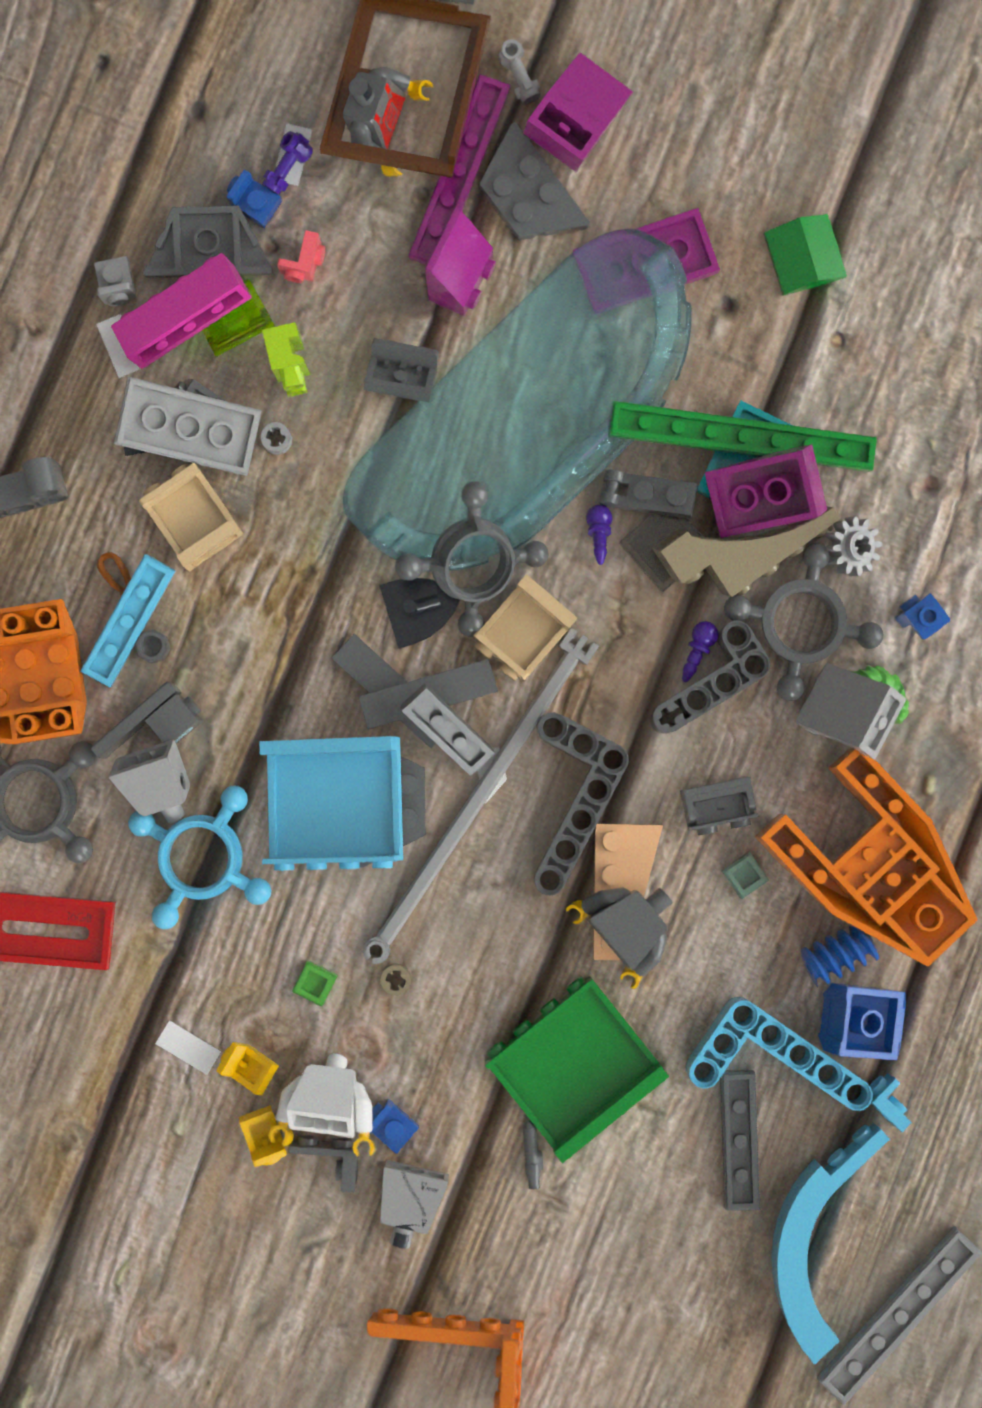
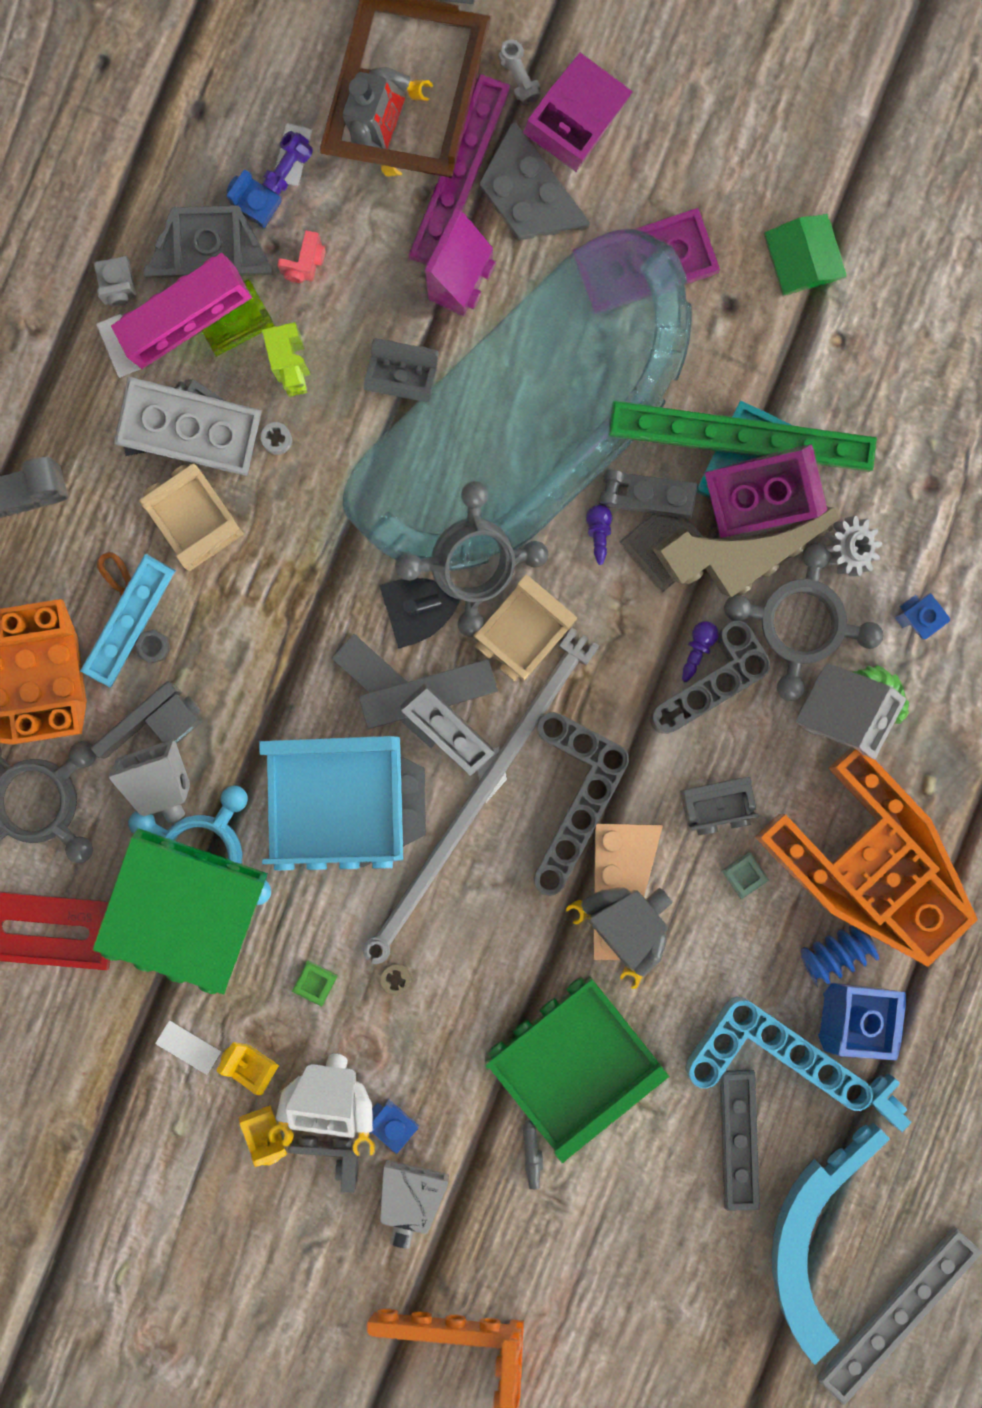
none -> green panel [93,828,268,995]

